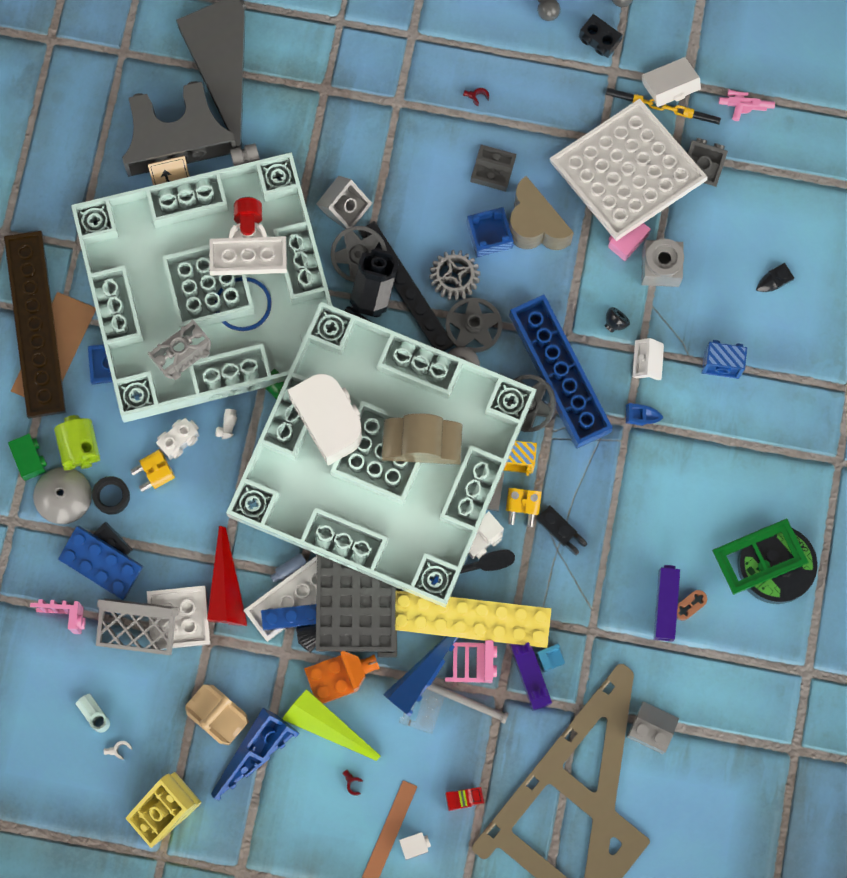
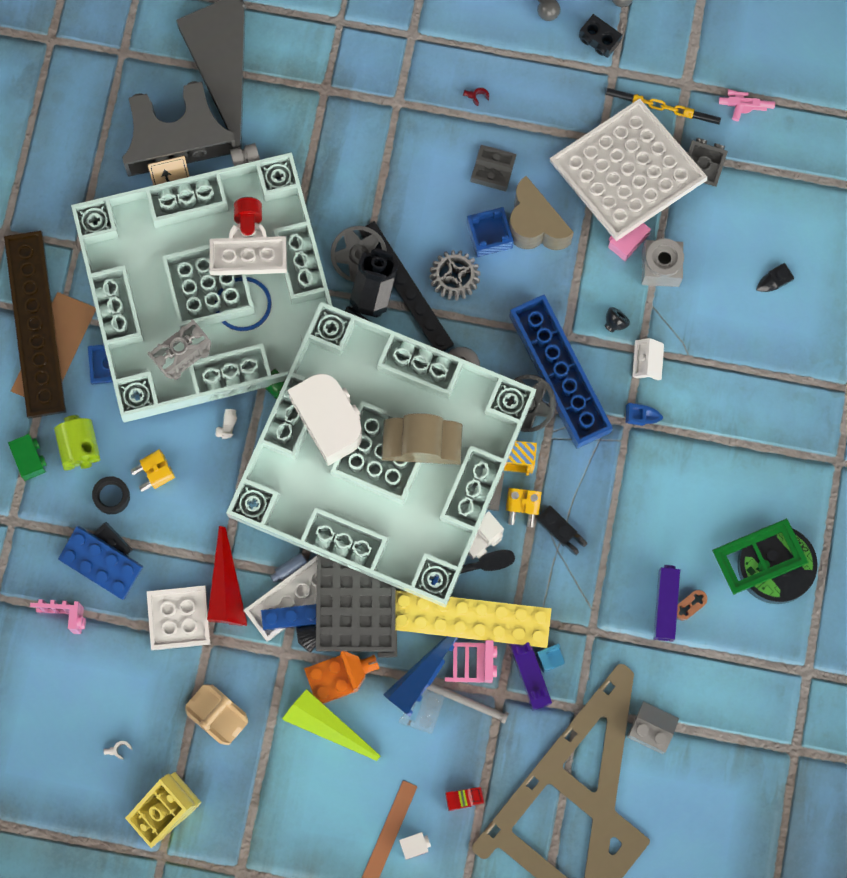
light grey dish [33,467,92,524] -> none
light aqua piece [75,693,110,733] -> none
light grey fence [96,598,179,655] -> none
white brick [156,418,199,460] -> none
blue wedge [211,708,300,801] -> none
light grey slope [316,176,372,229] -> none
dark red piece [342,770,363,796] -> none
dark grey wheel [445,298,502,353] -> none
white container [642,57,701,107] -> none
blue container [701,340,747,379] -> none

